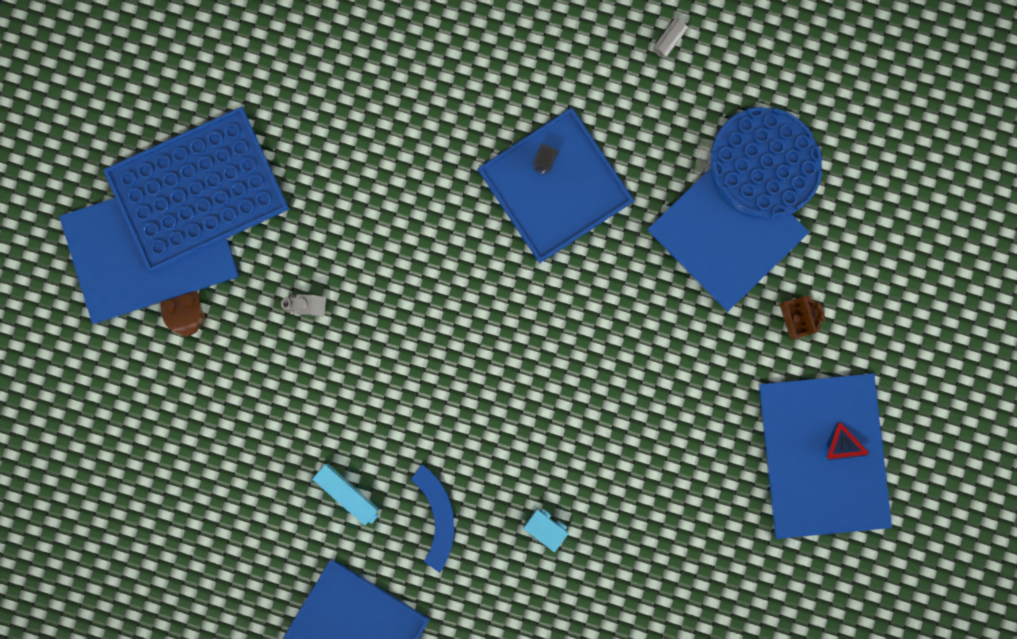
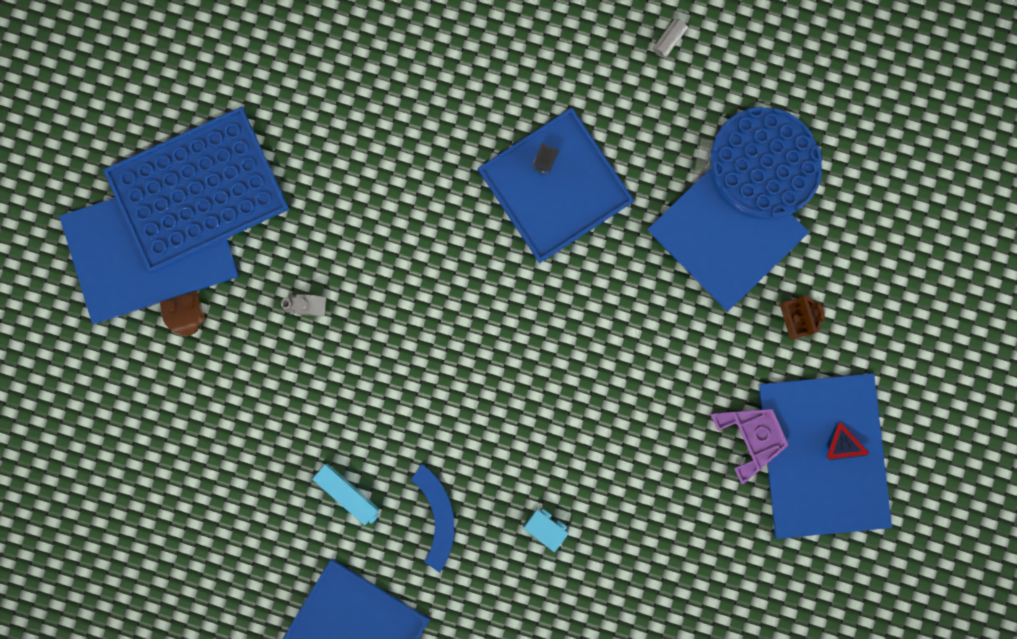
none -> medium lavender wing [711,409,788,485]

